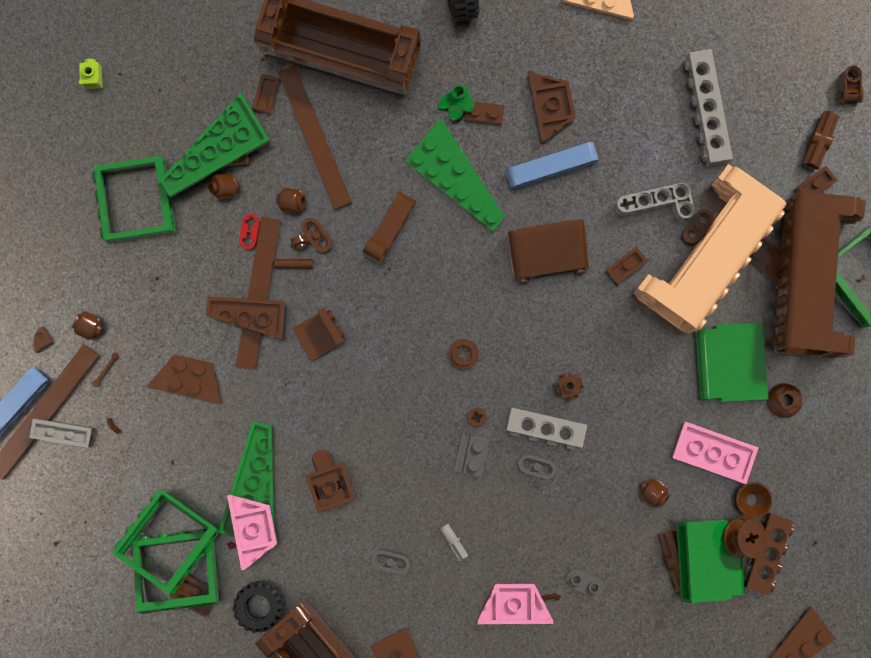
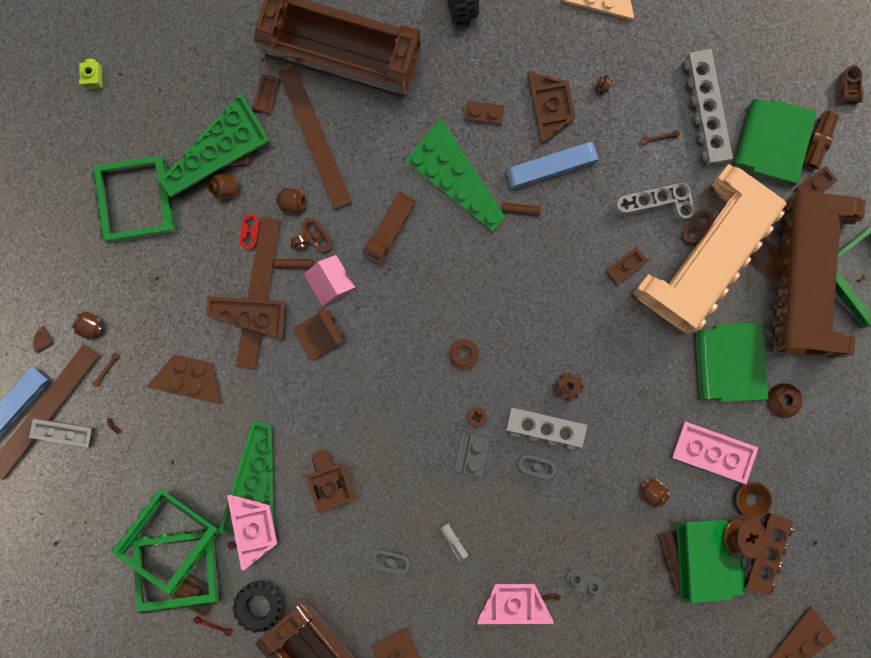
green plate [438,85,474,121] -> none
reddish brown windscreen [506,219,589,284] -> none
none -> clear red hinge [194,616,233,636]
none -> bright pink slope [304,255,355,307]
none -> reddish brown piece [502,202,541,216]
none -> reddish brown plate [596,74,613,93]
none -> reddish brown hinge [641,130,680,145]
none -> green piece [734,99,817,187]

